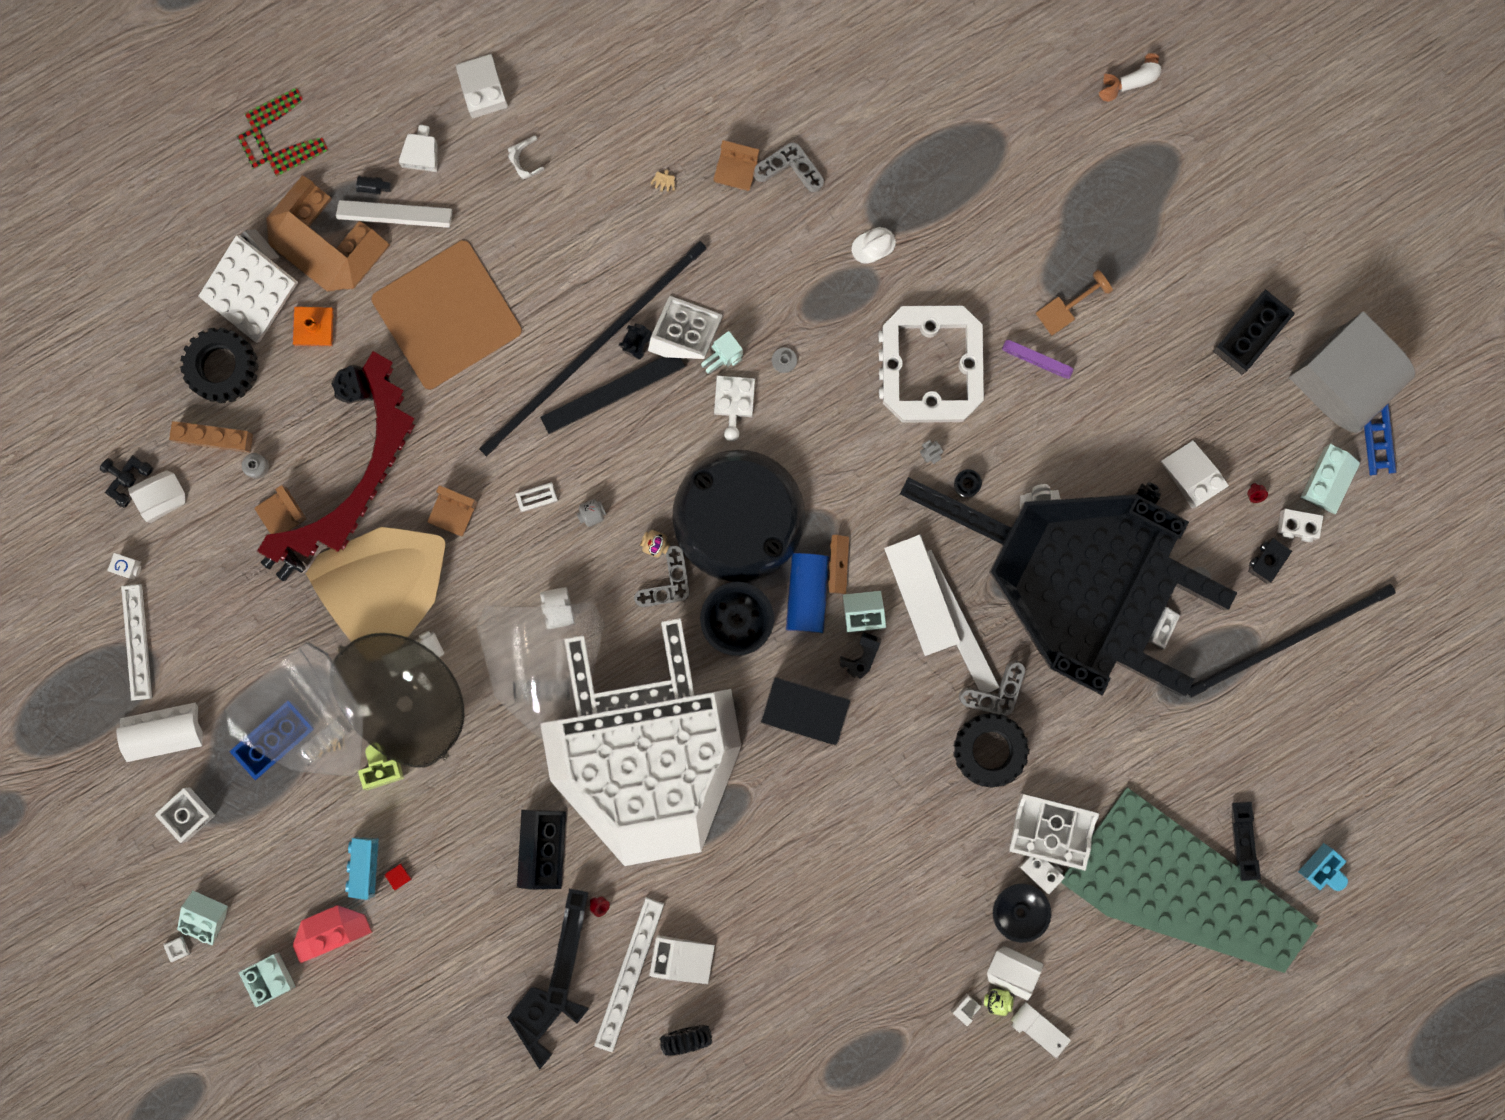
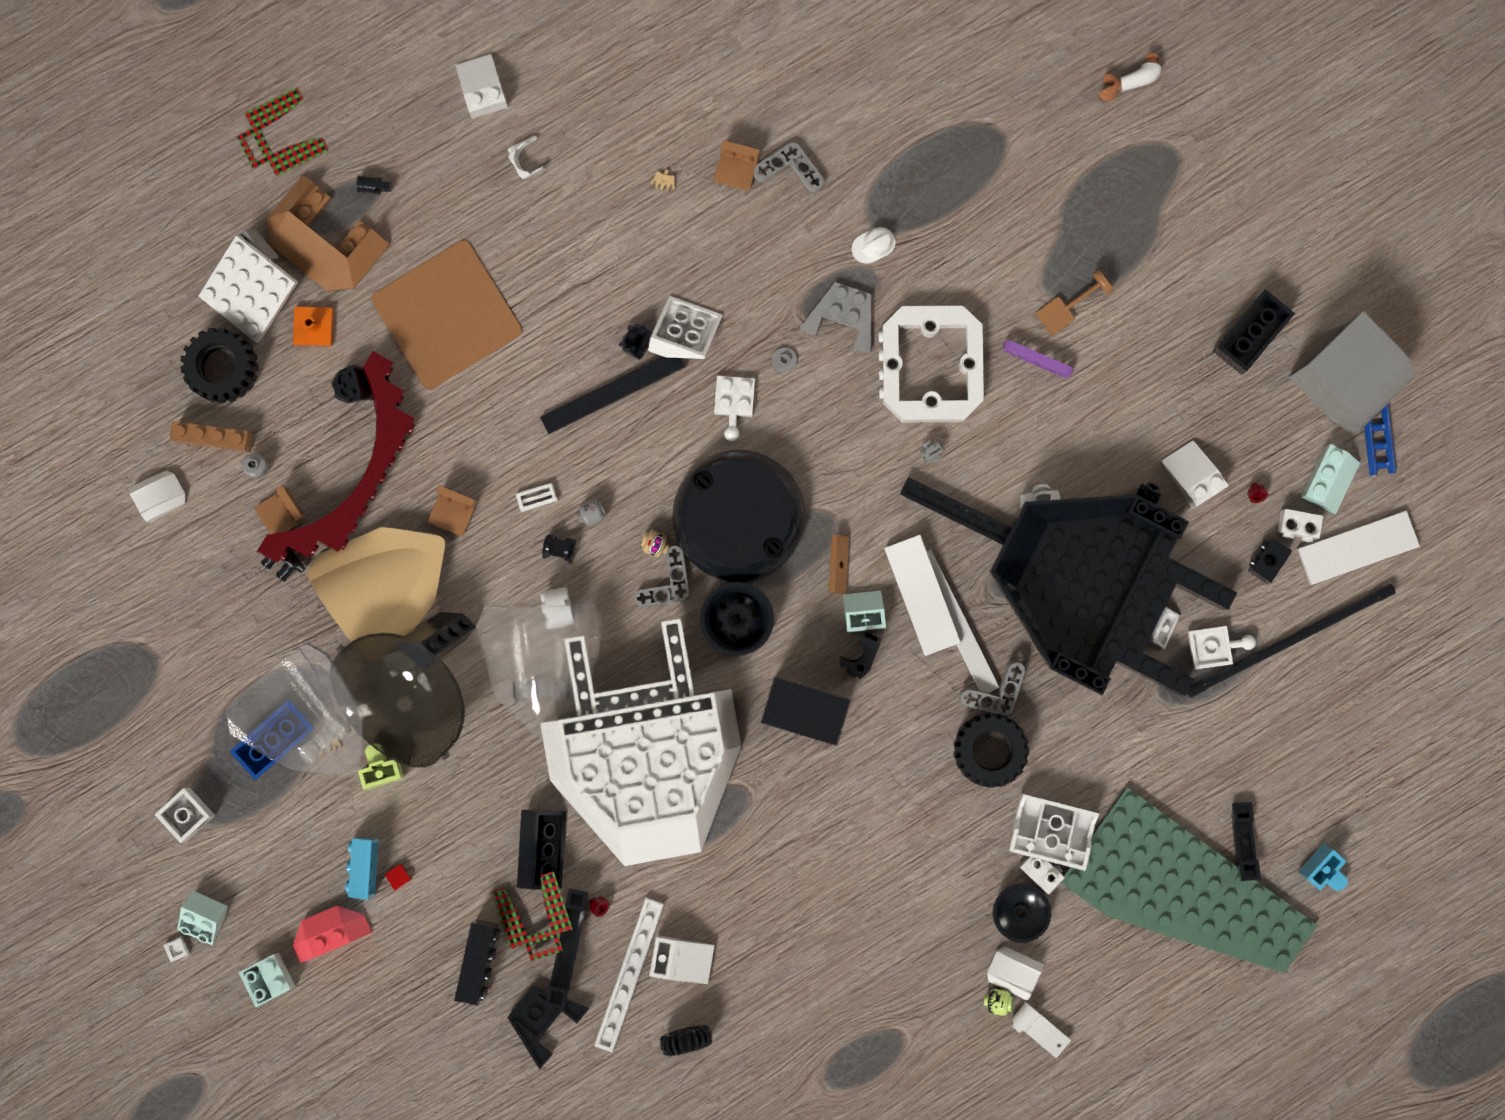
black piece [100,455,154,508] -> none
white brick [108,553,141,580] -> none
white brick [117,702,203,762] -> none
white tile [121,584,152,701] -> none
white tile [336,200,452,228] -> none
white torso [399,125,438,172] -> none
black piece [479,240,707,457] -> none
light aqua brick [701,331,743,374] -> none
blue brick [785,553,830,634] -> none
white panel [951,993,981,1026] -> none
black wheel [954,469,982,498] -> none
none -> black slope [395,612,476,671]
none -> black brick [454,919,501,1006]
none -> piece [492,871,573,961]
none -> black piece [542,534,576,564]
none -> light grey wing [800,282,871,354]
none -> white plate [1187,626,1256,670]
none -> white tile [1297,511,1420,585]

